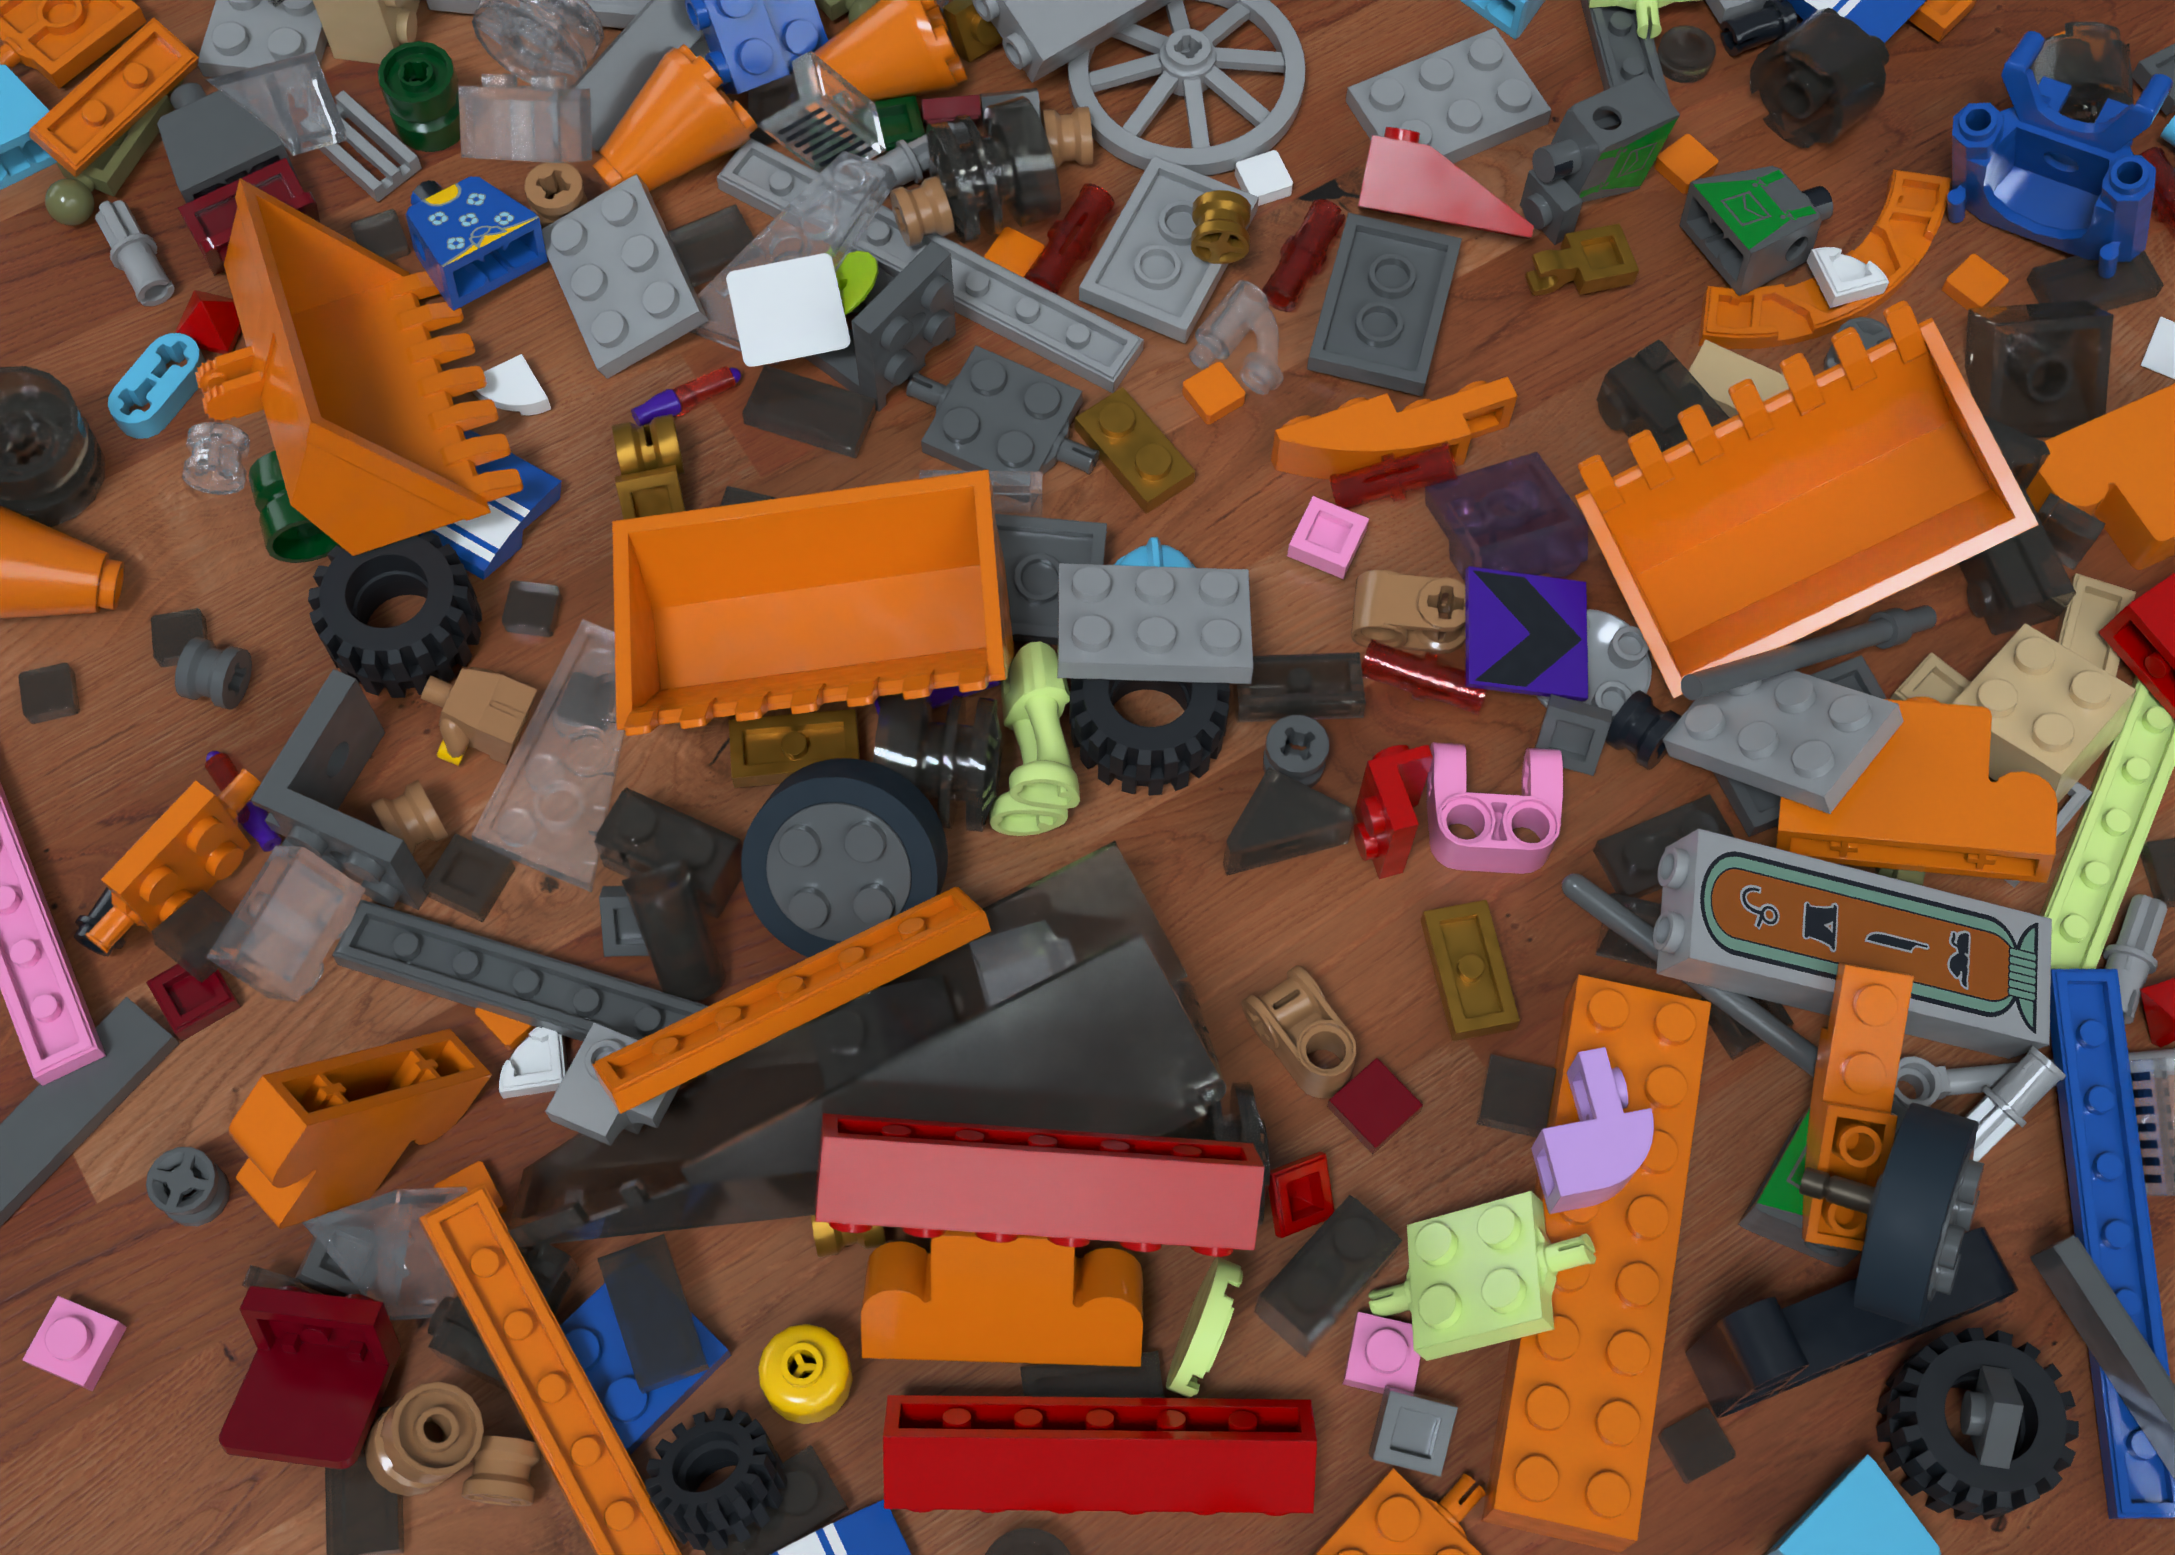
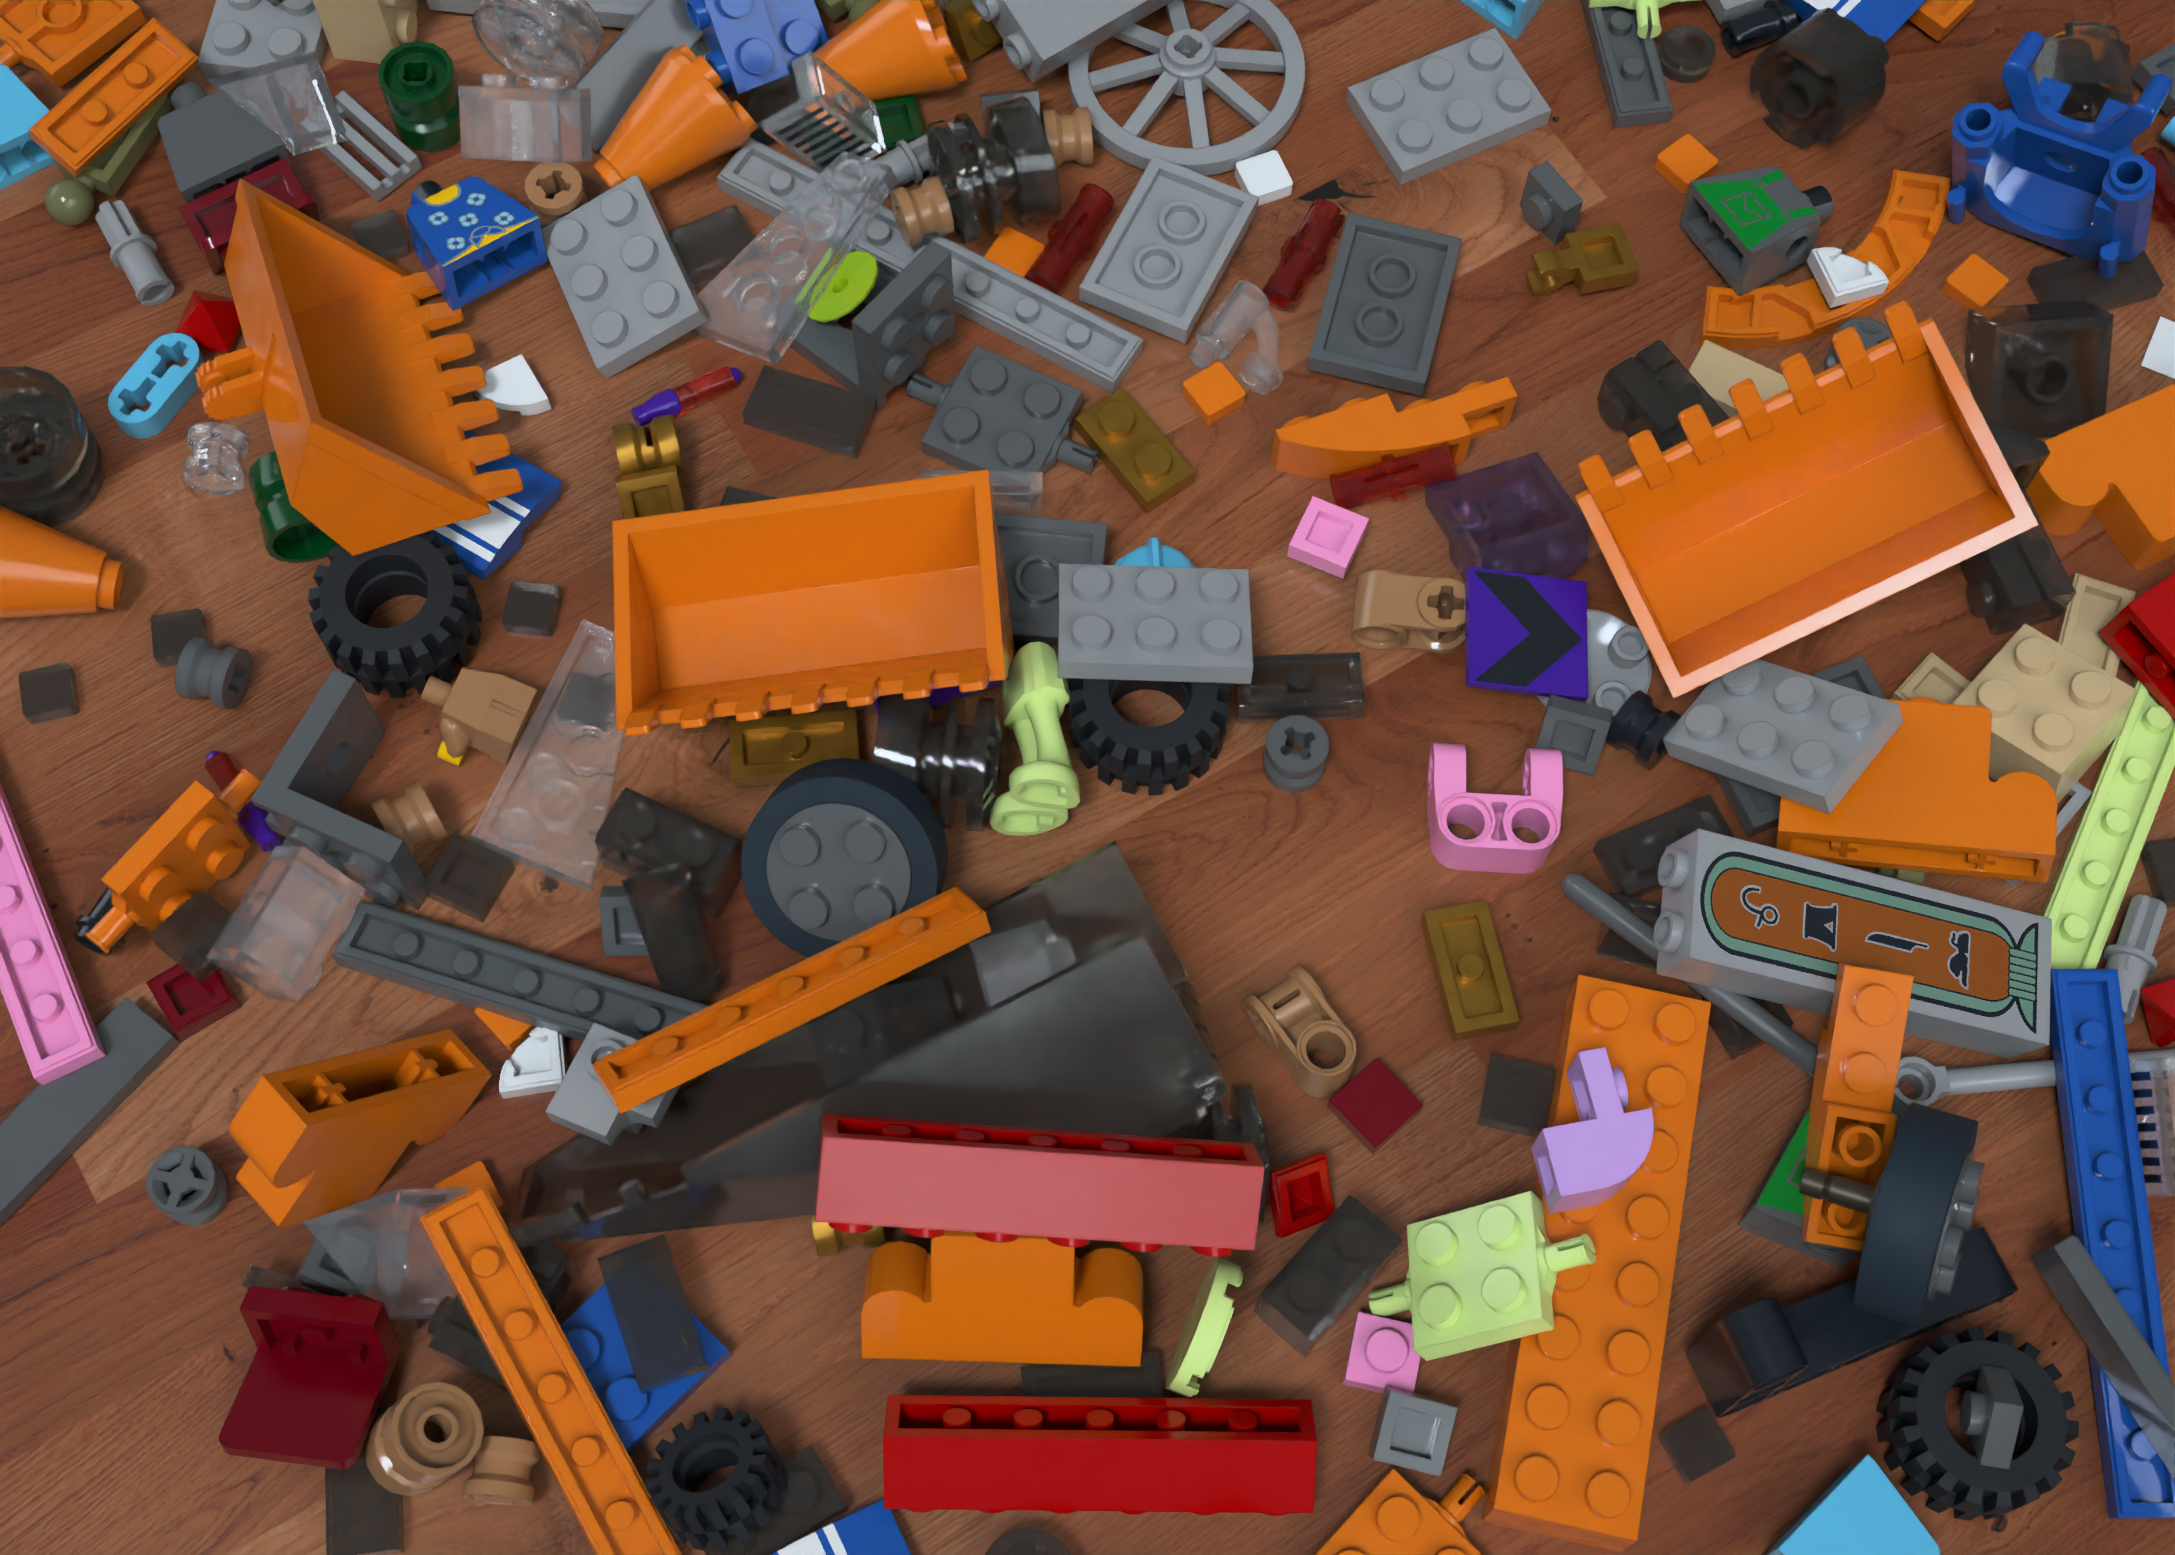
bright pink plate [22,1296,127,1391] -> none
white sticker [726,253,851,367] -> none
yellow head [758,1324,853,1424] -> none
dark red tile [921,95,981,128] -> none
pearl gold wheel [1191,190,1251,264] -> none
clear smoke slope [1223,767,1354,876] -> none
red bracket [1353,744,1433,879] -> none
slope [1358,127,1534,239] -> none
clear red pin [1359,639,1488,716] -> none
dark grey torso [1532,73,1680,202] -> none
dark grey bar [1681,605,1937,700] -> none
light grey axle [1965,1046,2066,1162] -> none
clear smoke tile [2020,493,2106,570] -> none

